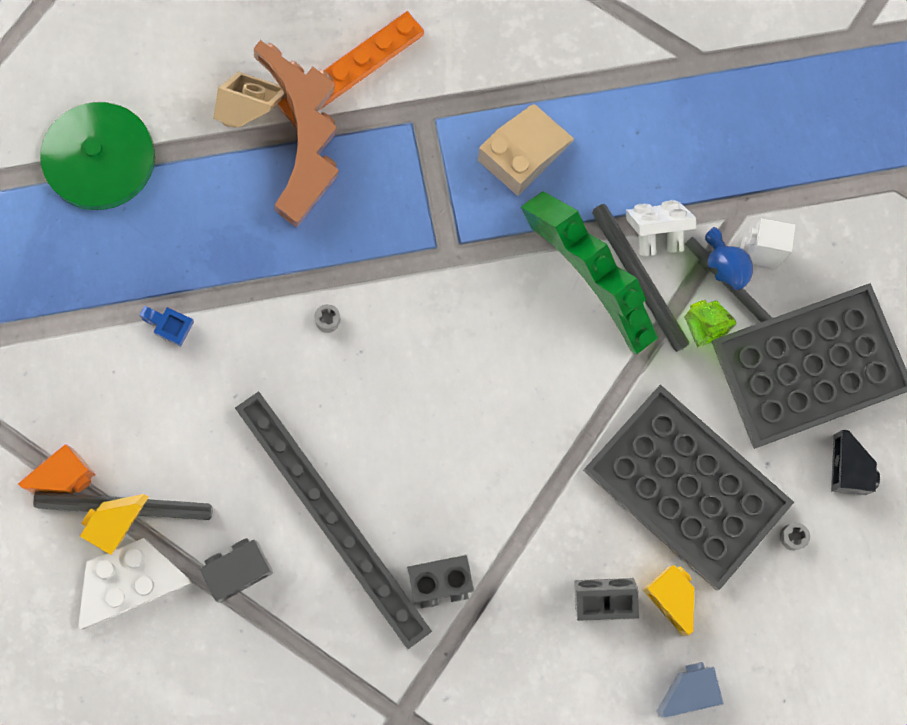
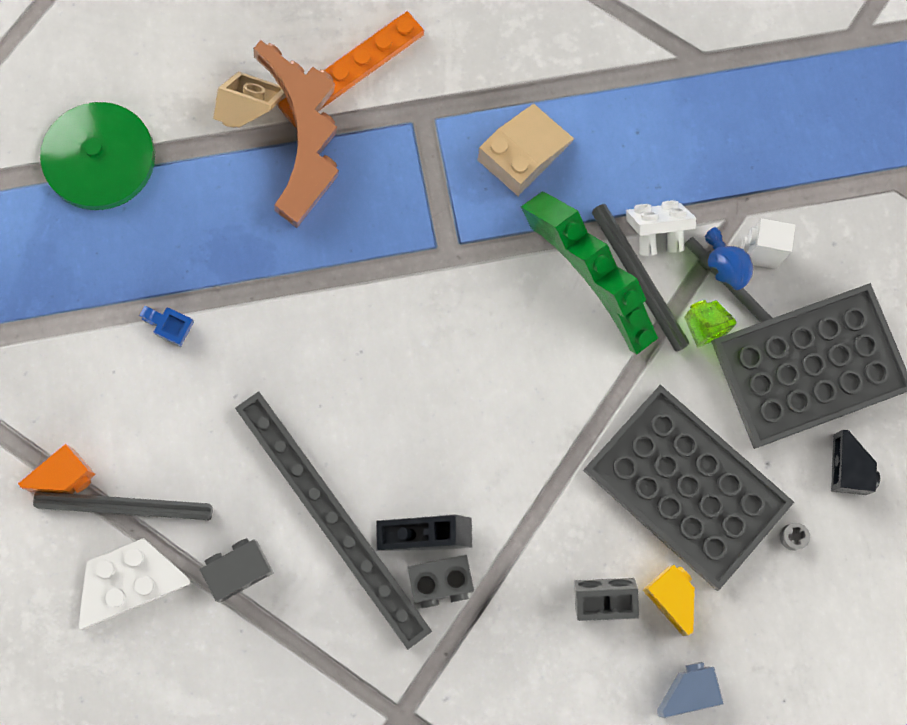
yellow slope [80,494,149,555] -> none
light grey bush [314,304,341,333] -> none
none -> black slope [376,514,472,551]

